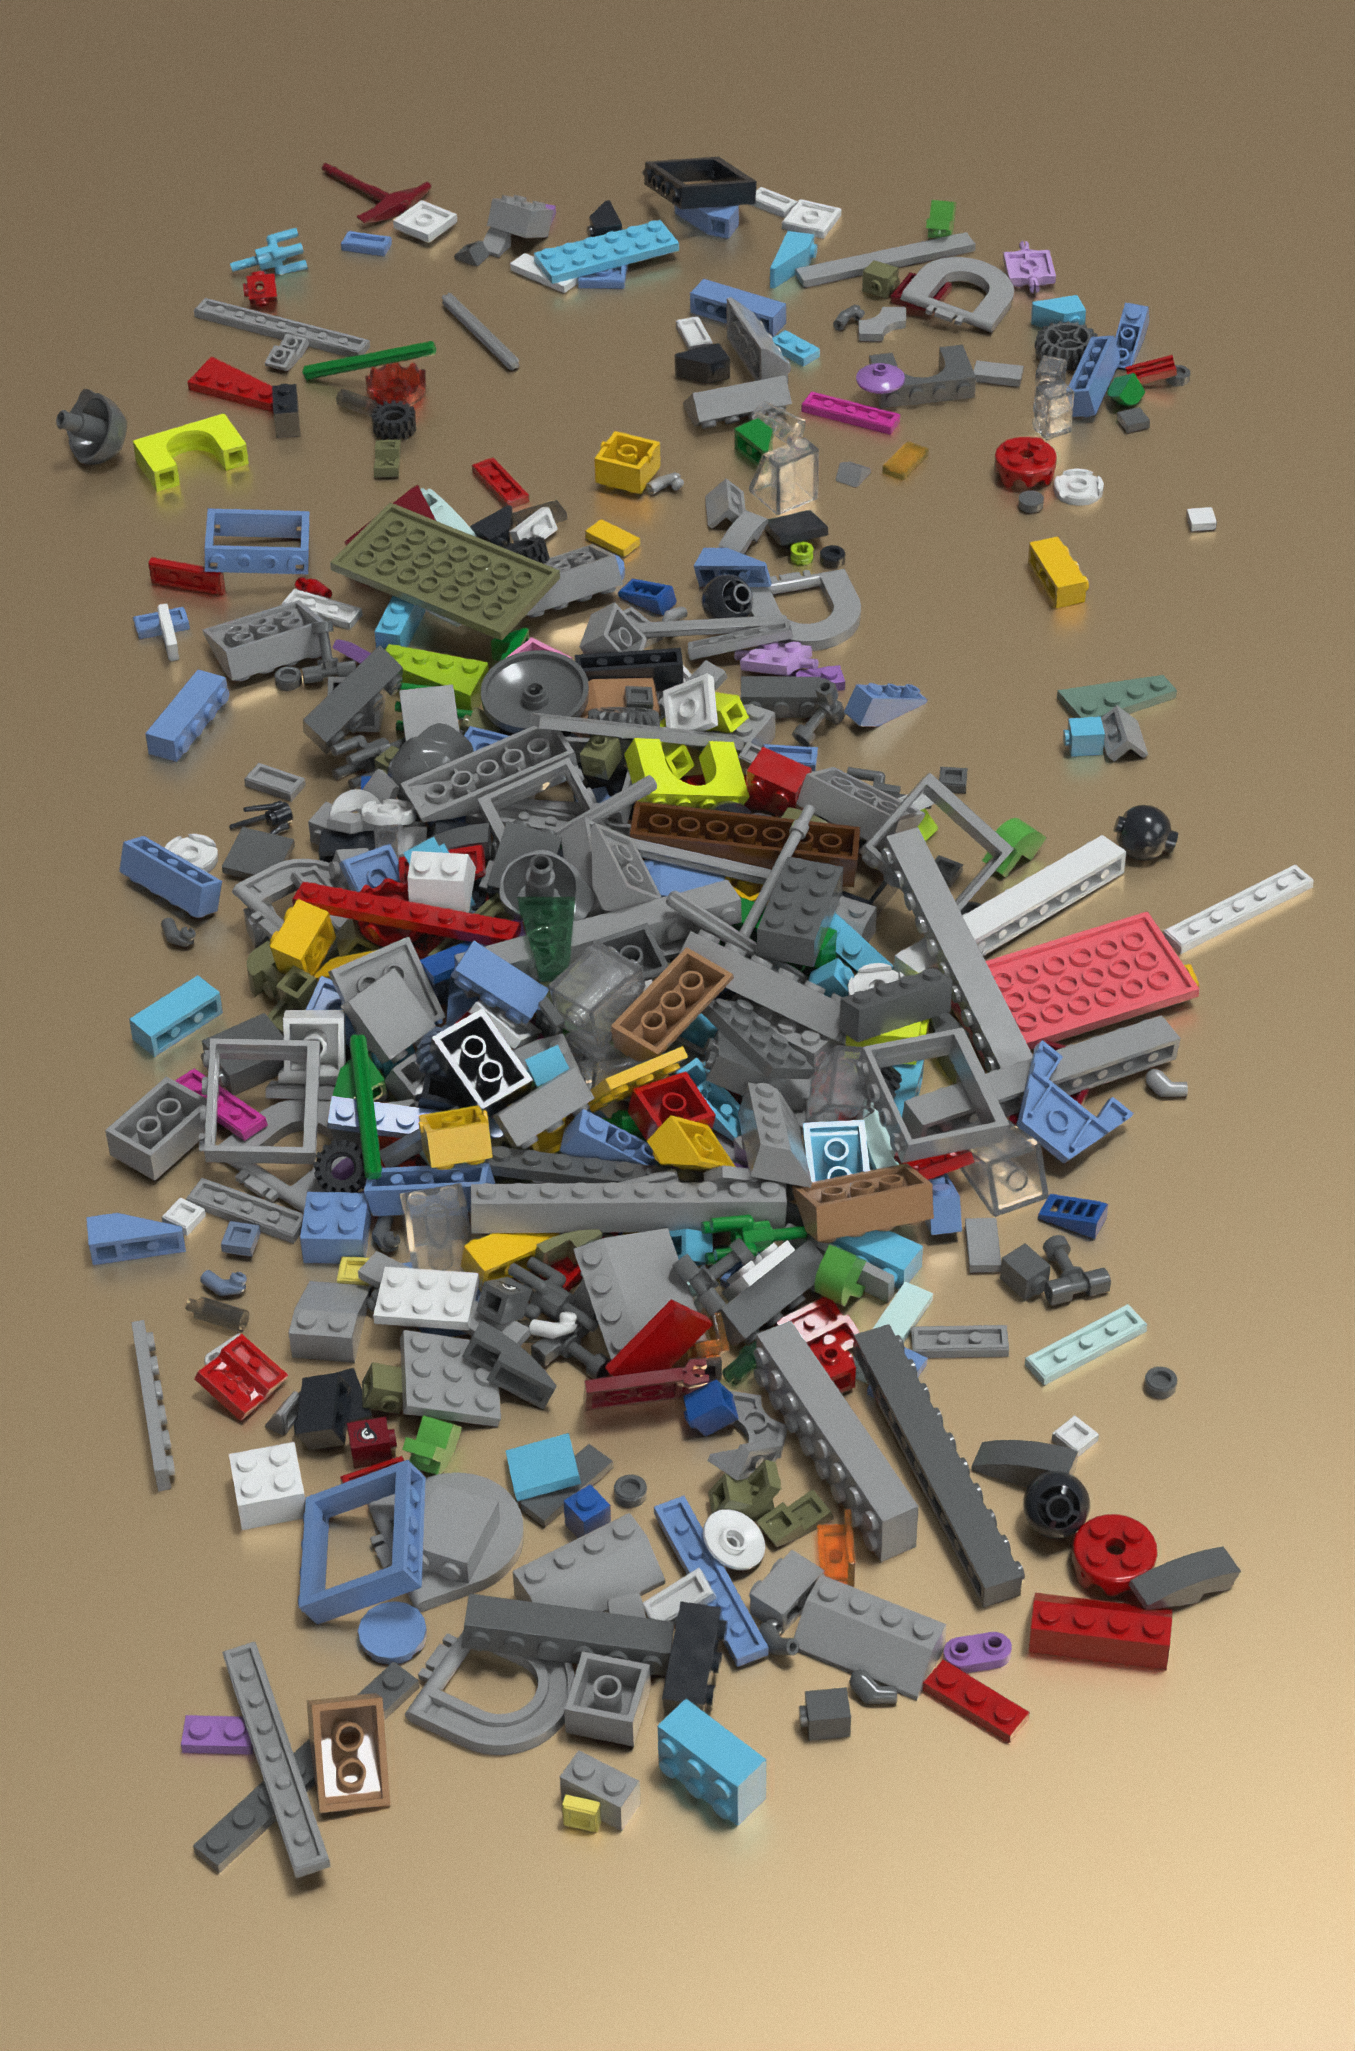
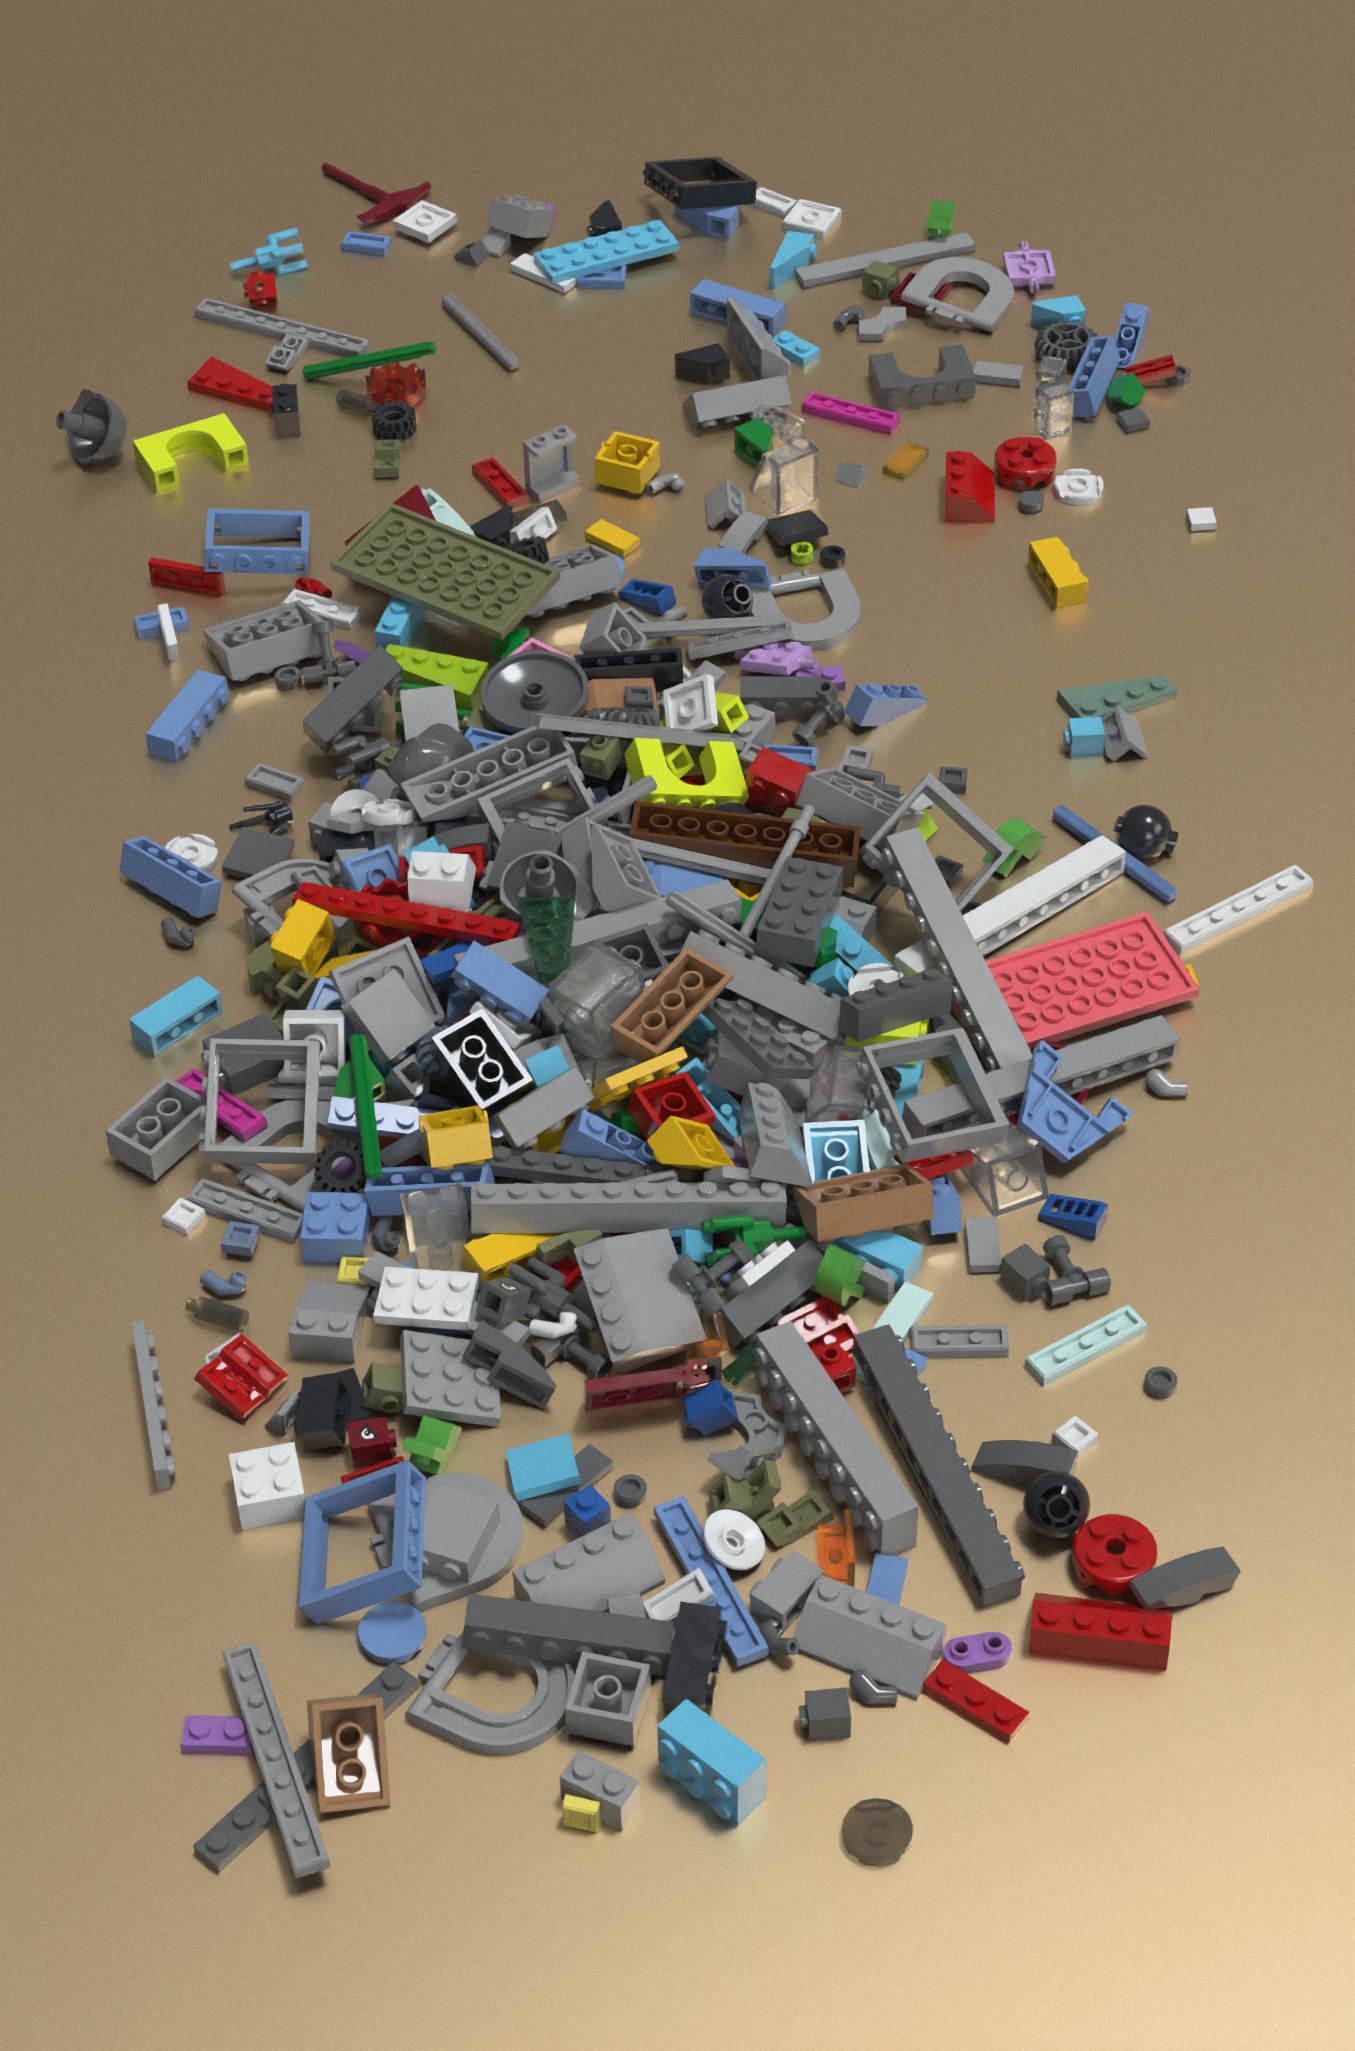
medium blue slope [86,1213,186,1265] -> none
red tile [605,1299,713,1376] -> none
white tile [676,316,713,351] -> none
medium lavender dish [856,363,905,394] -> none
none -> light grey panel [523,425,580,503]
none -> light grey slope [837,745,873,782]
none -> clear smoke tile [841,1798,913,1867]
none -> medium blue tile [867,1553,908,1606]
none -> red slope [945,451,995,522]
none -> medium blue axle [1053,805,1178,902]

